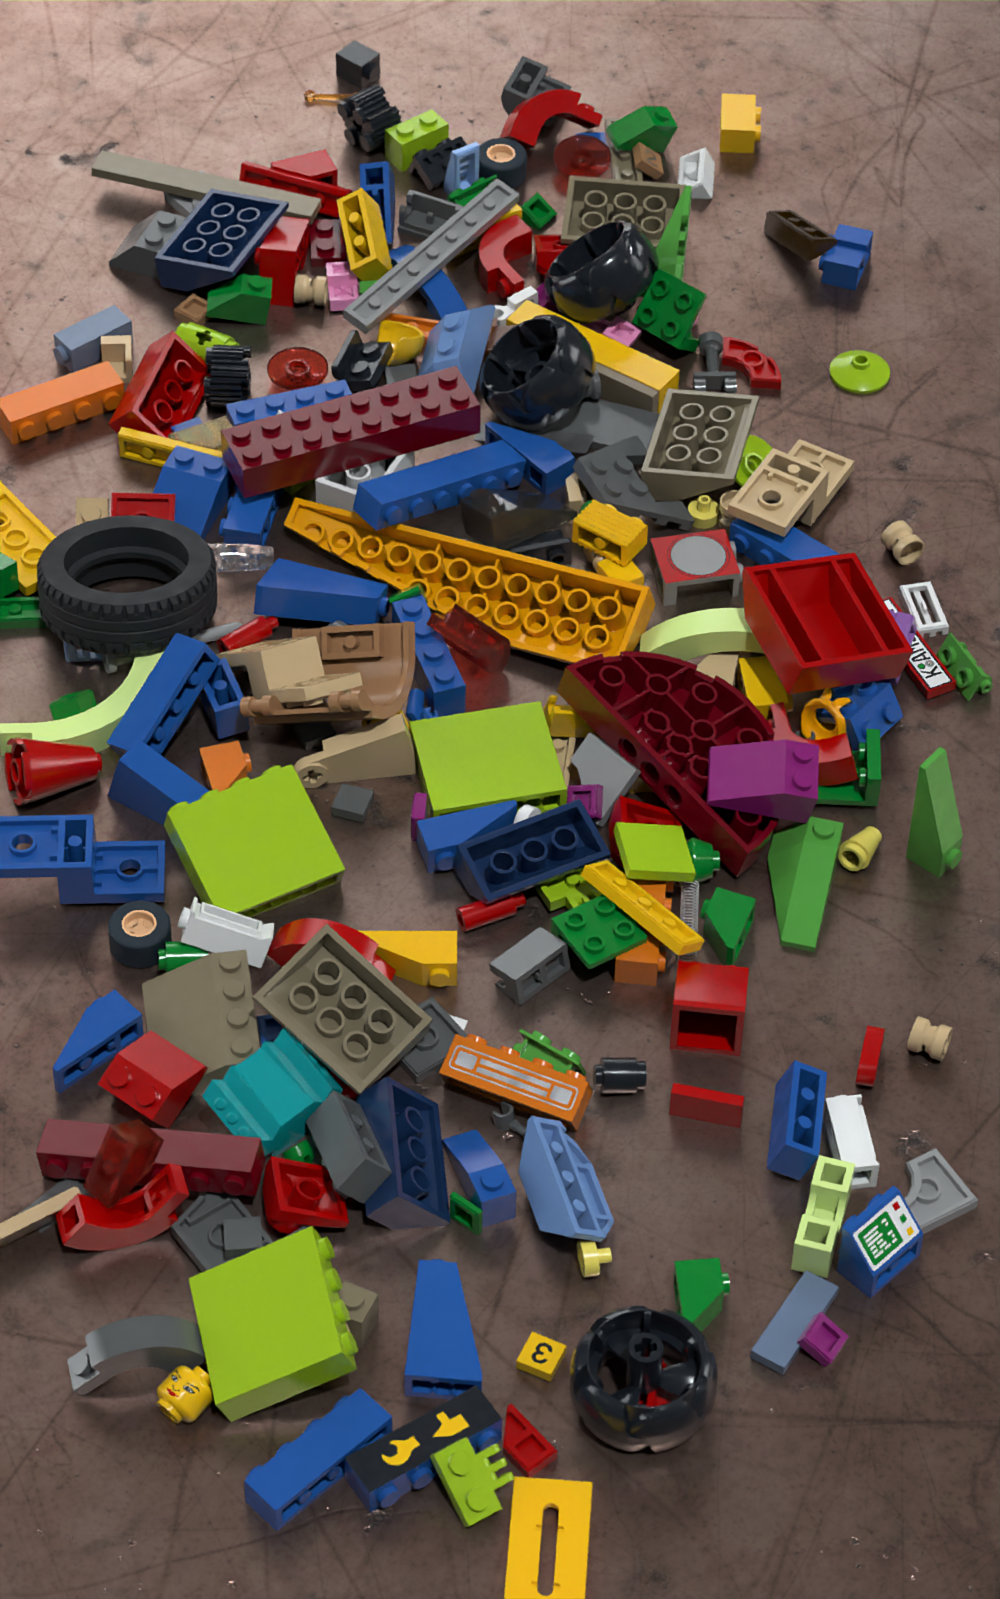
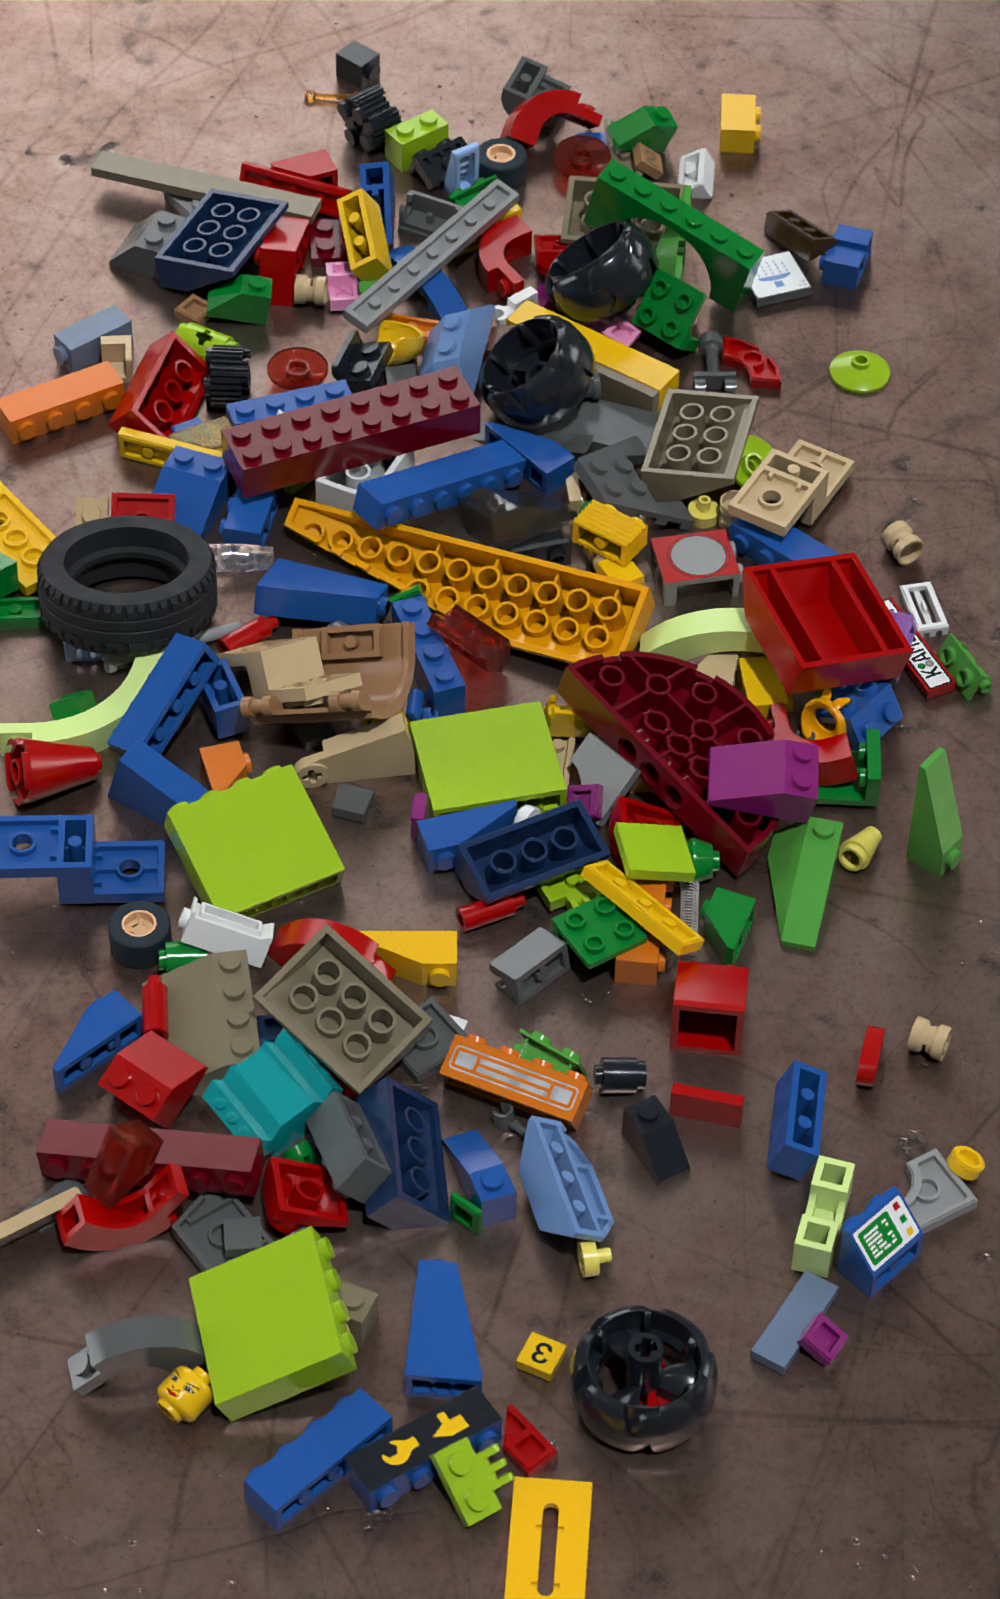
green slope [521,192,557,230] -> none
green slope [673,1258,730,1332] -> none
white window [823,1094,880,1189] -> none
none -> red cylinder [142,974,169,1040]
none -> green arch [583,159,765,313]
none -> black slope [622,1095,691,1187]
none -> white tile [749,250,812,308]
none -> yellow tile [946,1145,985,1181]

